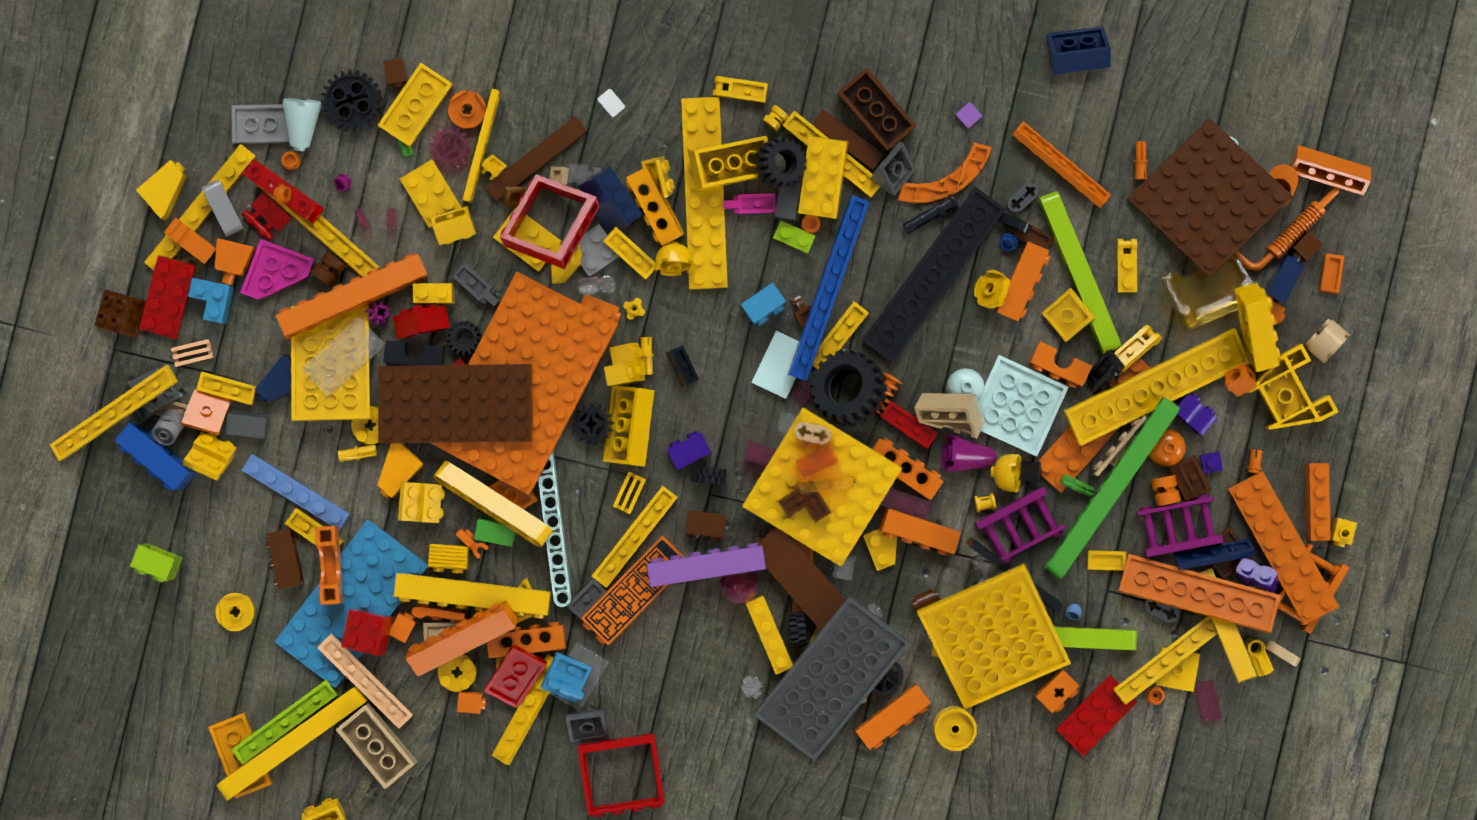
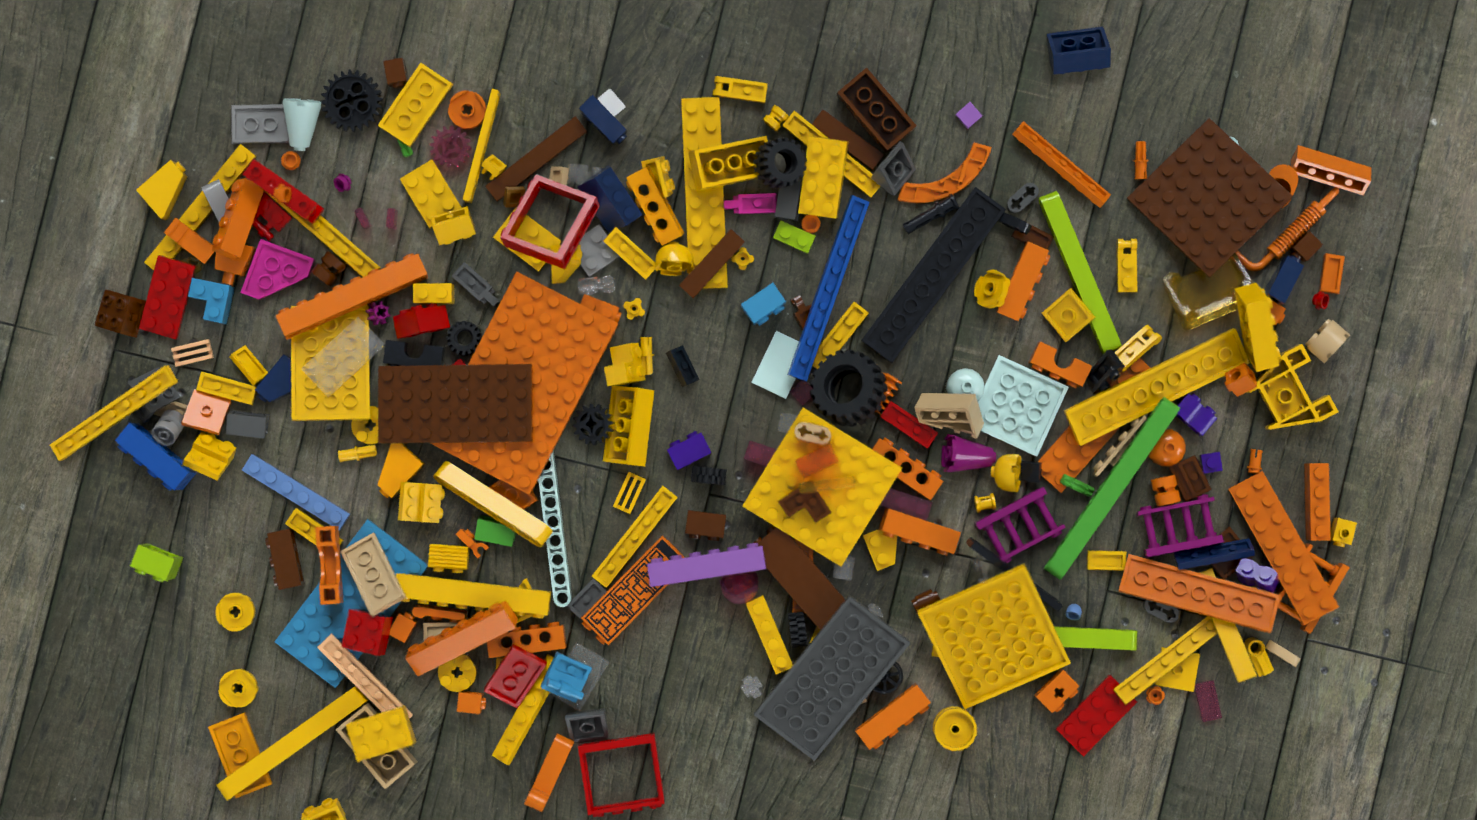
lime plate [231,680,338,765] -> none
blue plate [1000,233,1019,252] -> none
none -> orange brick [212,178,264,259]
none -> yellow plate [218,669,259,708]
none -> yellow tile [229,345,268,386]
none -> tan tile [340,532,407,617]
none -> yellow brick [346,705,416,762]
none -> orange beam [524,733,575,812]
none -> dark blue slope [579,95,627,146]
none -> reddish brown tile [679,229,745,299]
none -> yellow plate [731,247,754,270]
none -> red plate [1312,291,1329,310]

